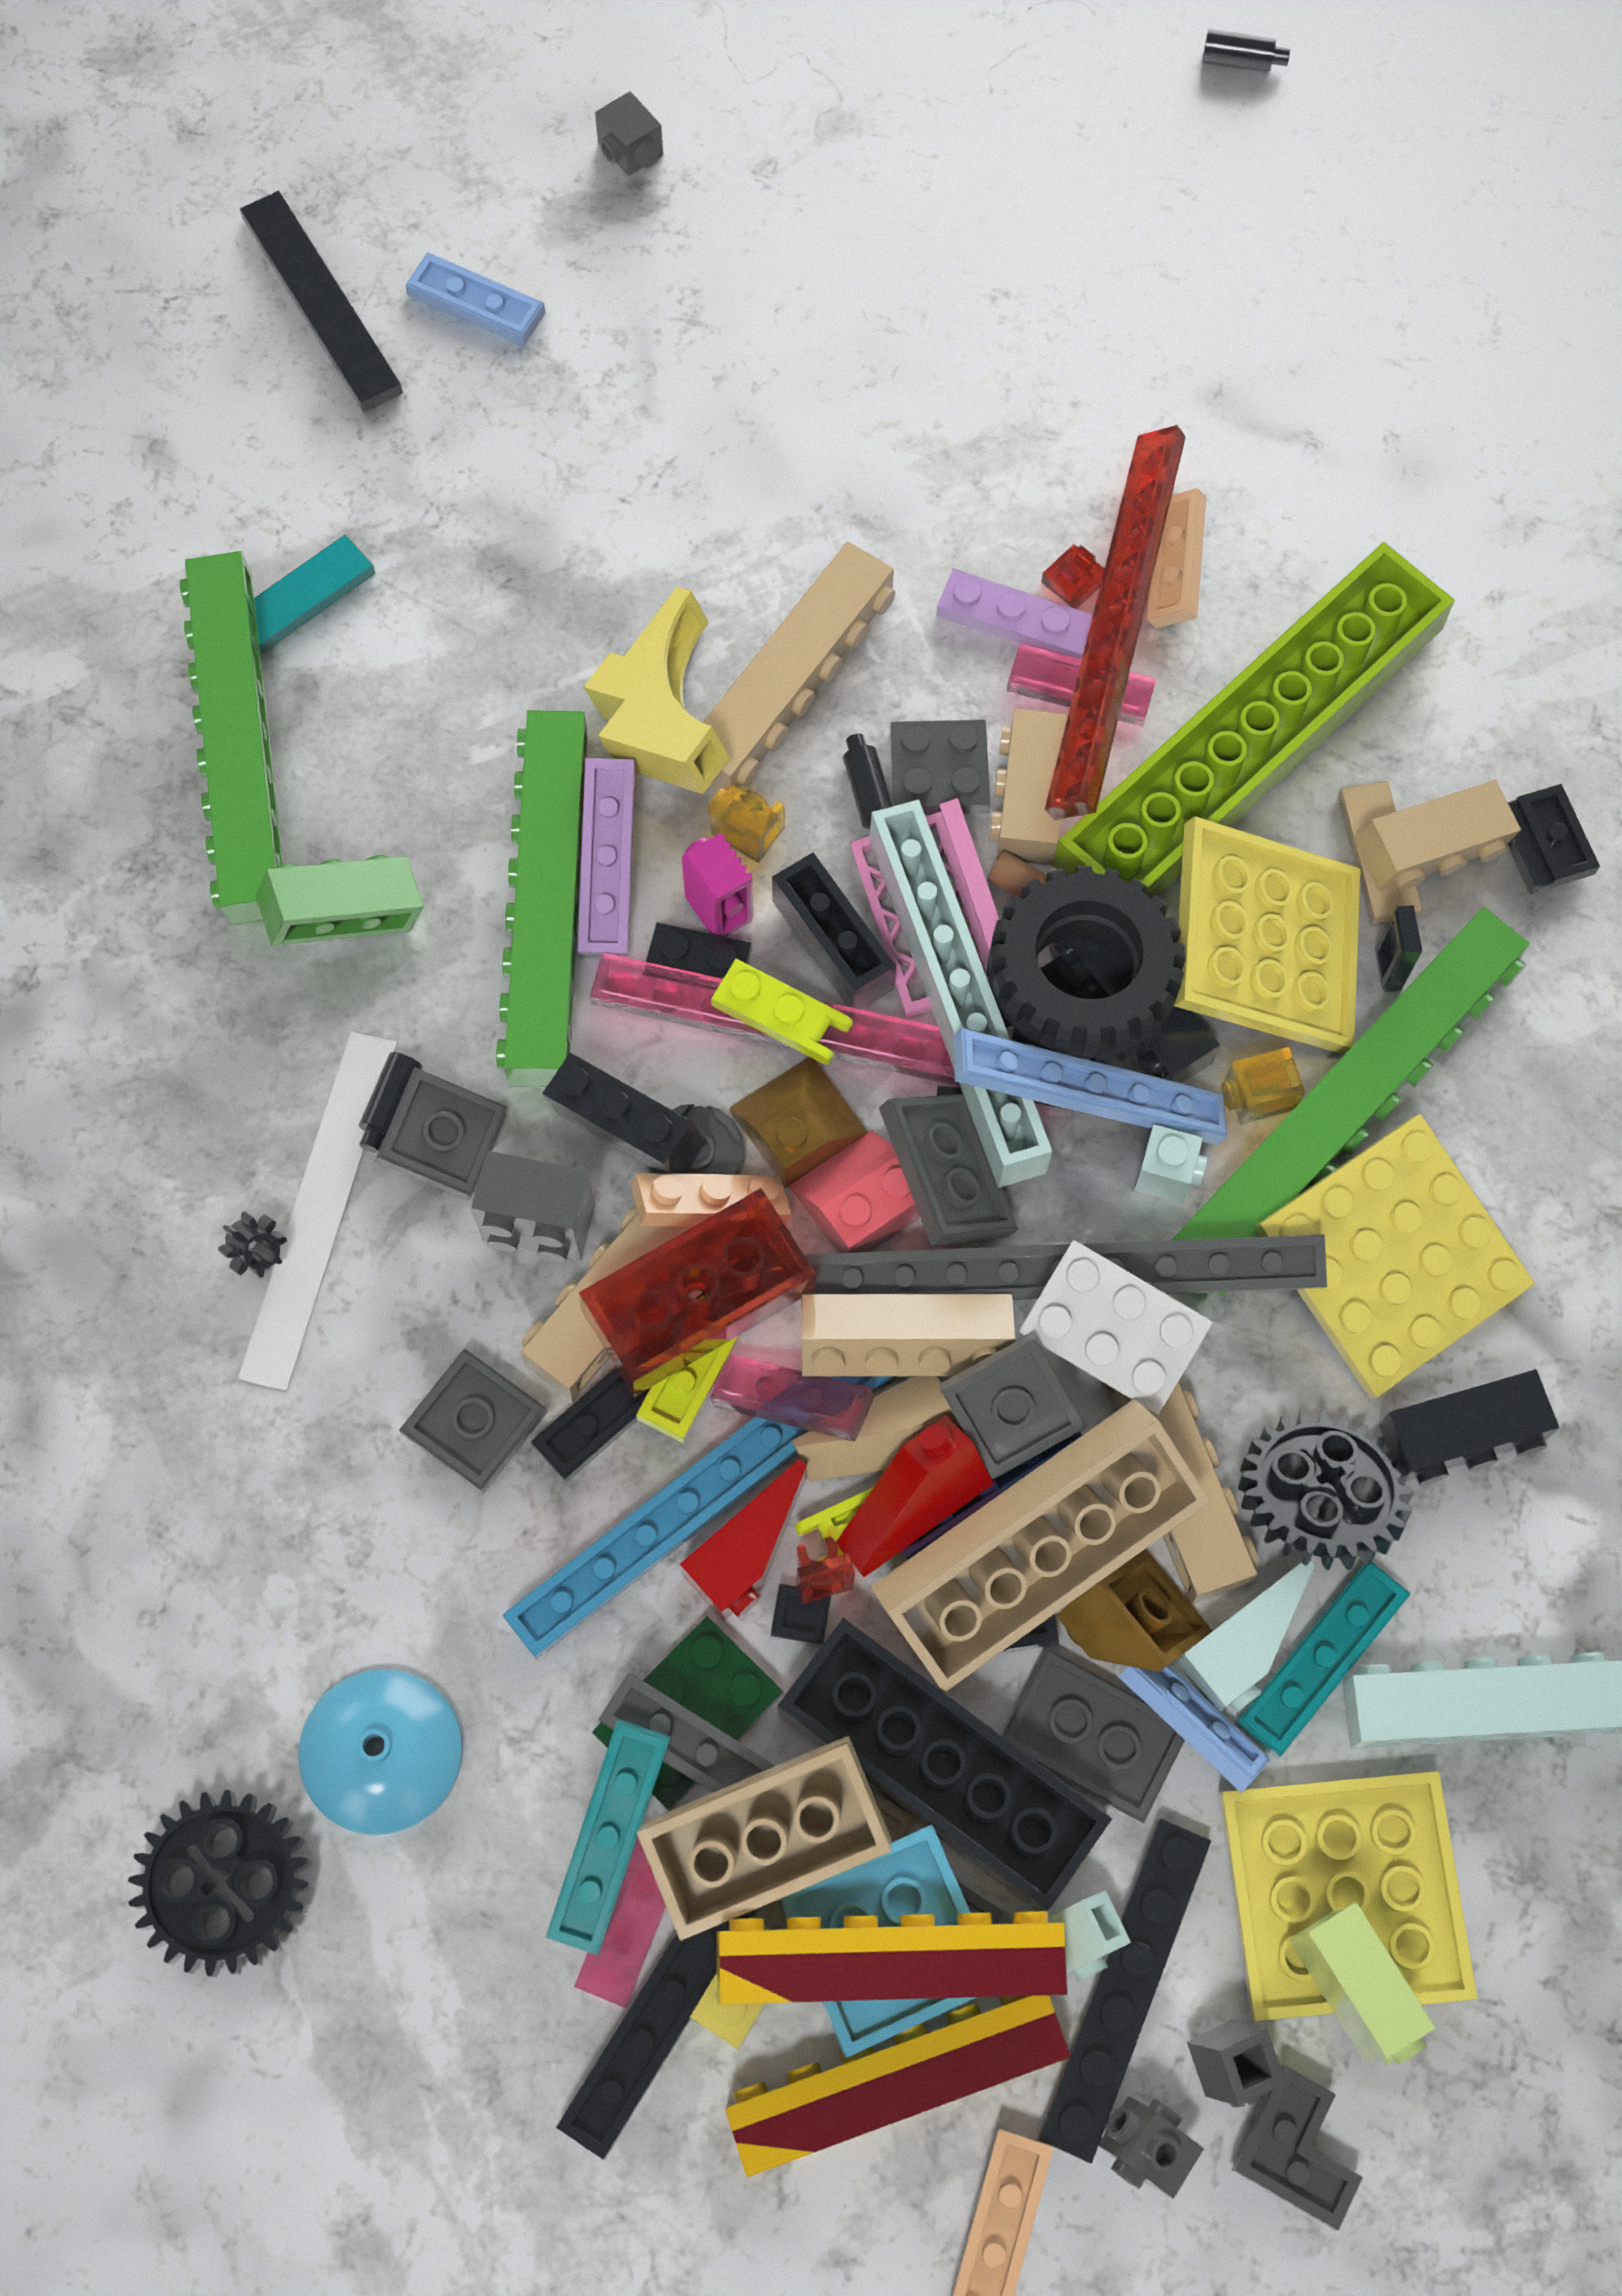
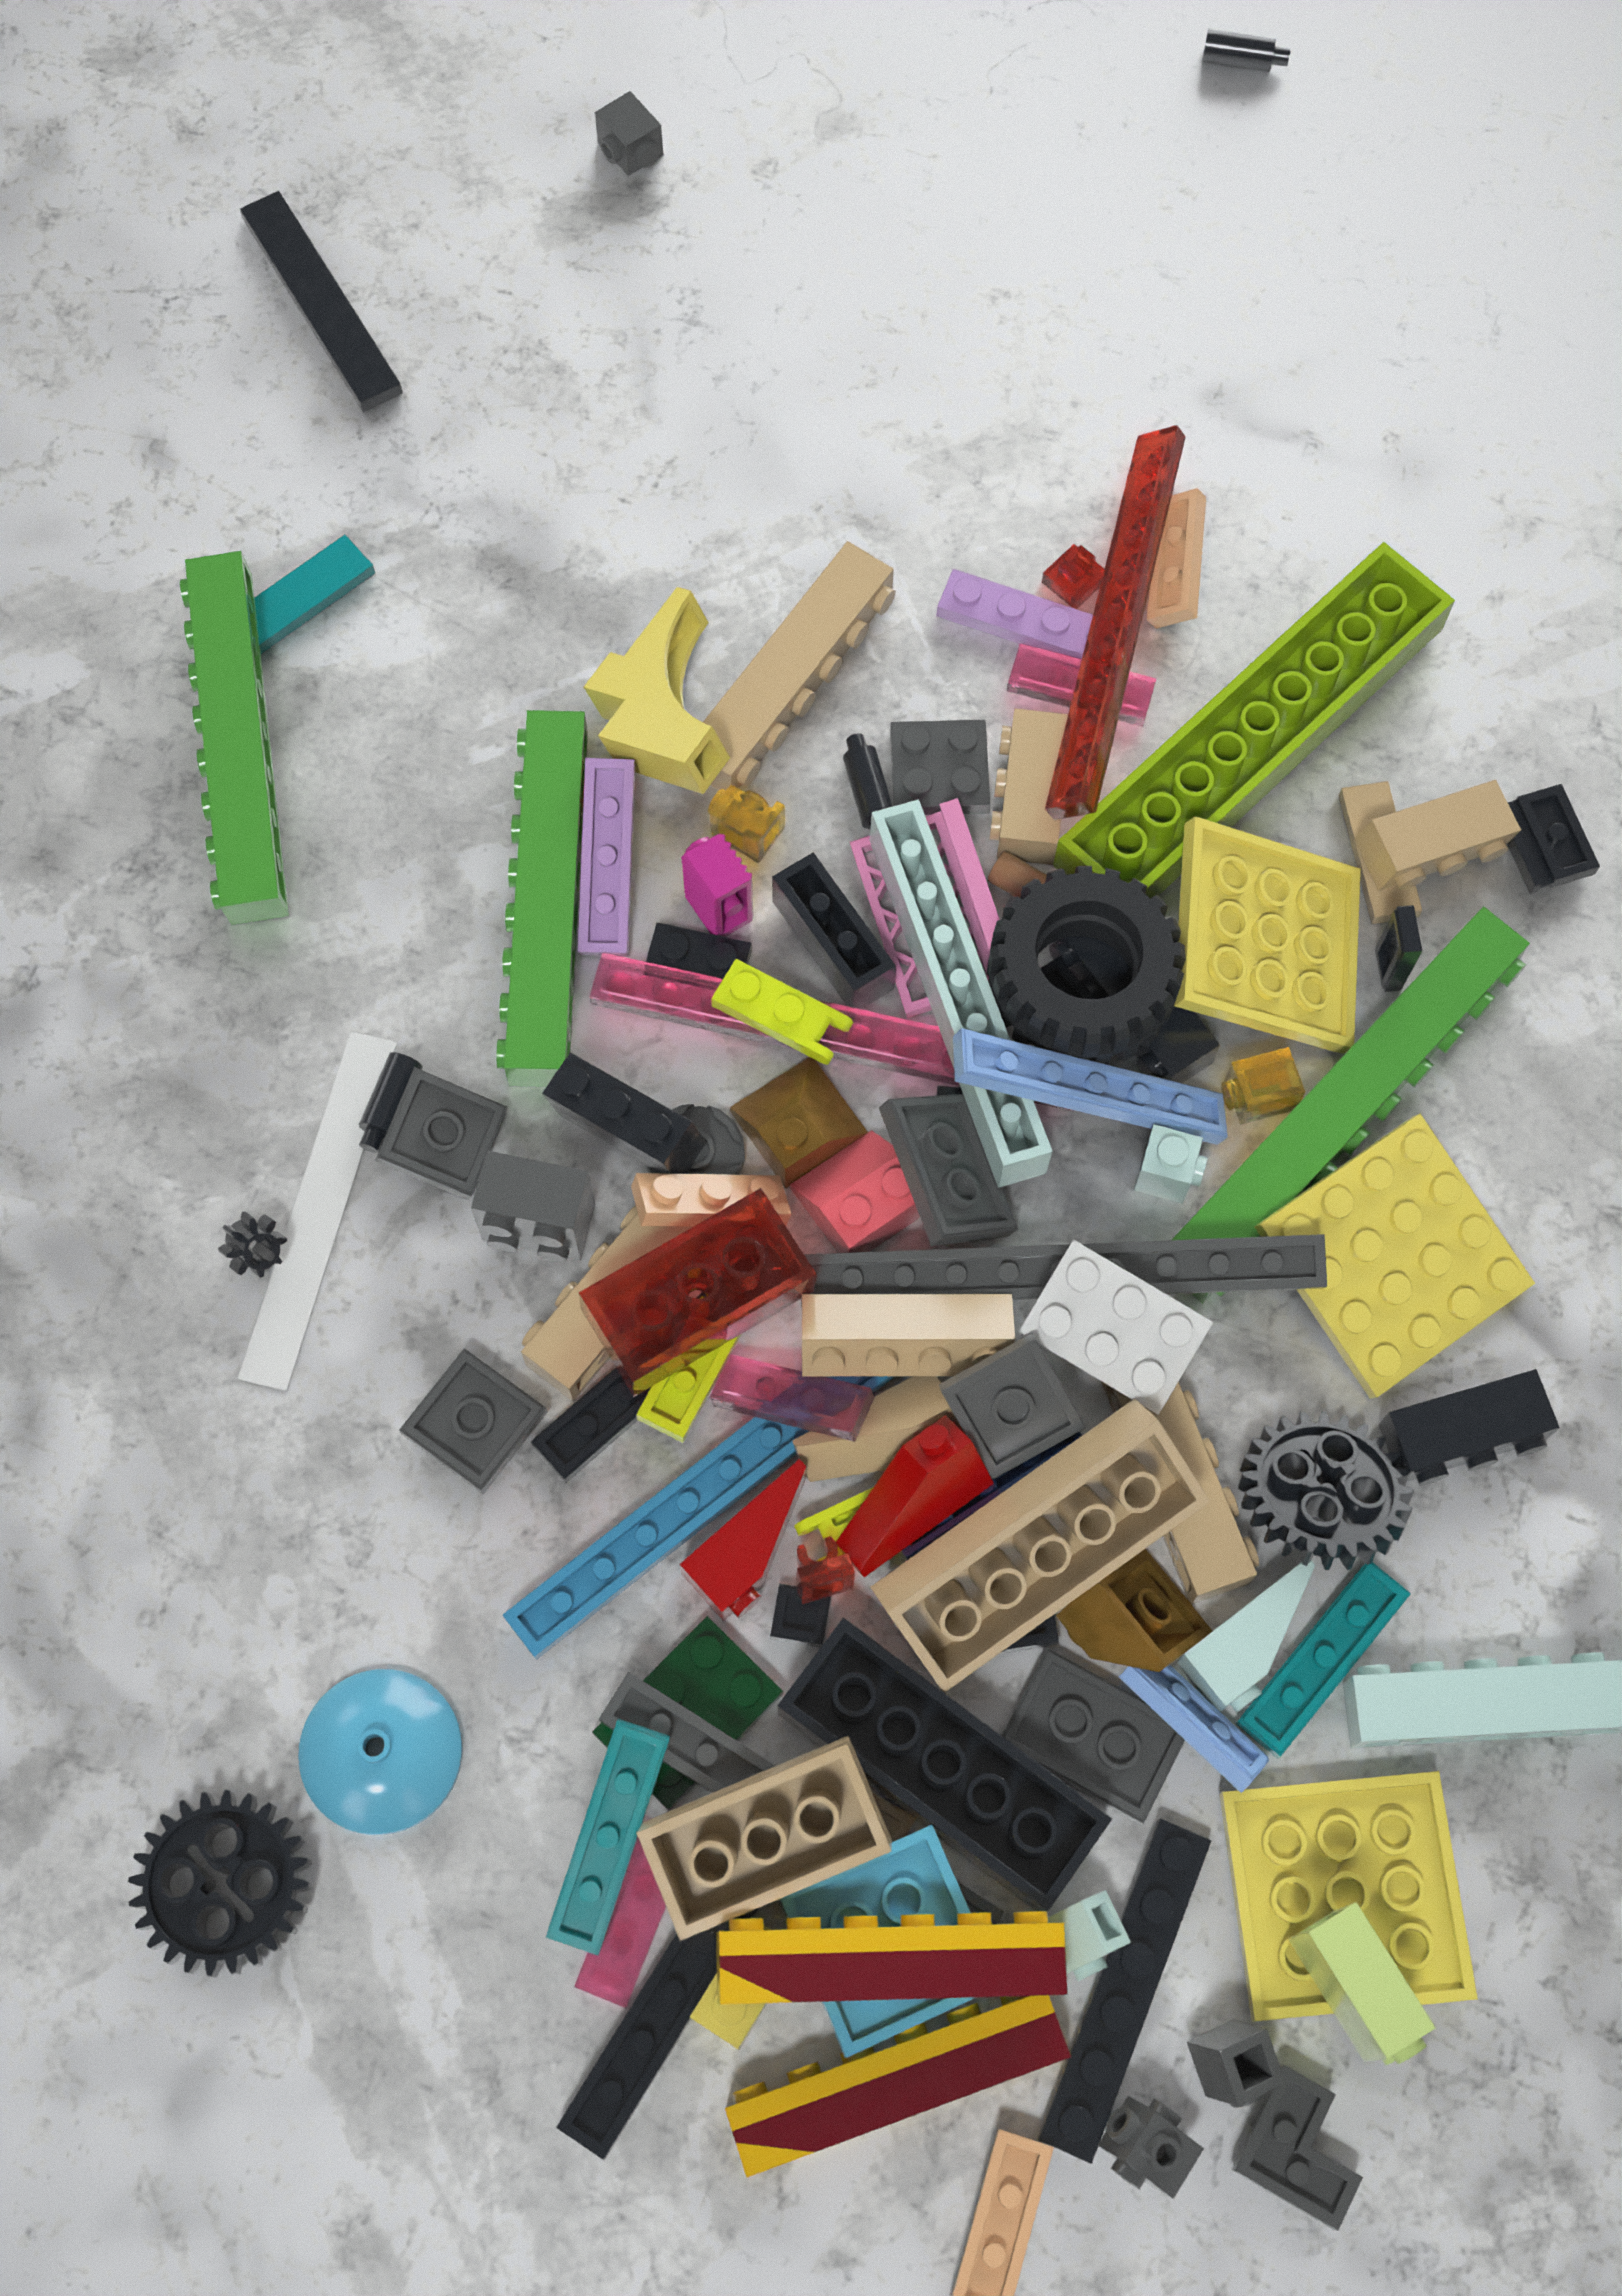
brick [255,855,424,946] -> none
light blue tile [405,252,546,346] -> none

